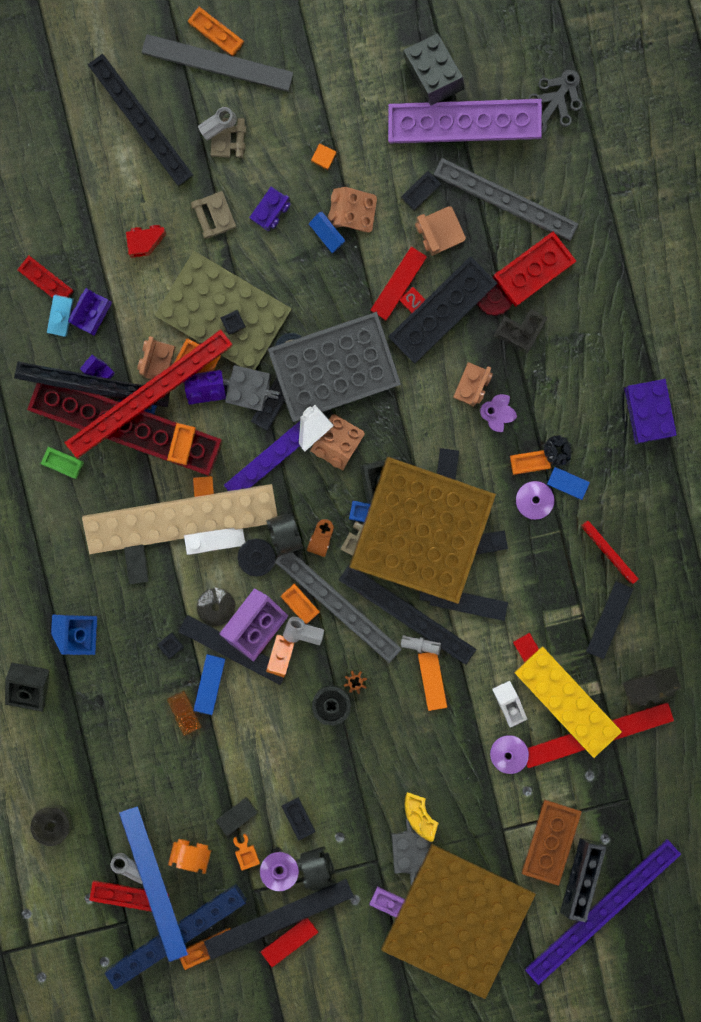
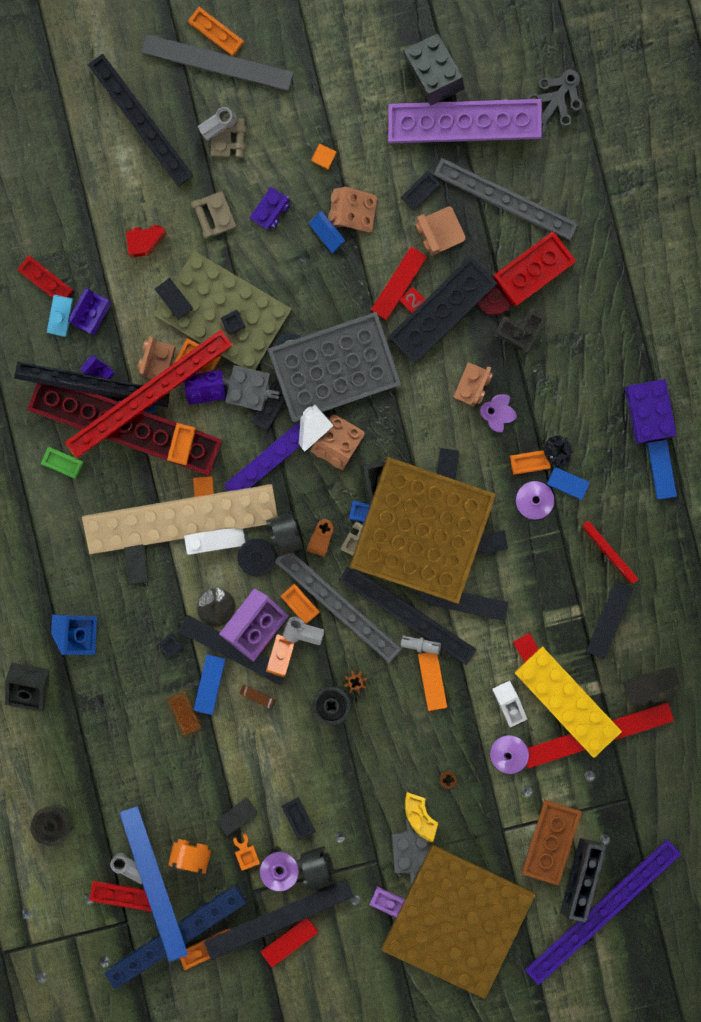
none -> black tile [155,277,193,320]
none -> reddish brown beam [239,684,276,709]
none -> reddish brown bush [440,770,457,789]
none -> blue tile [647,440,677,500]

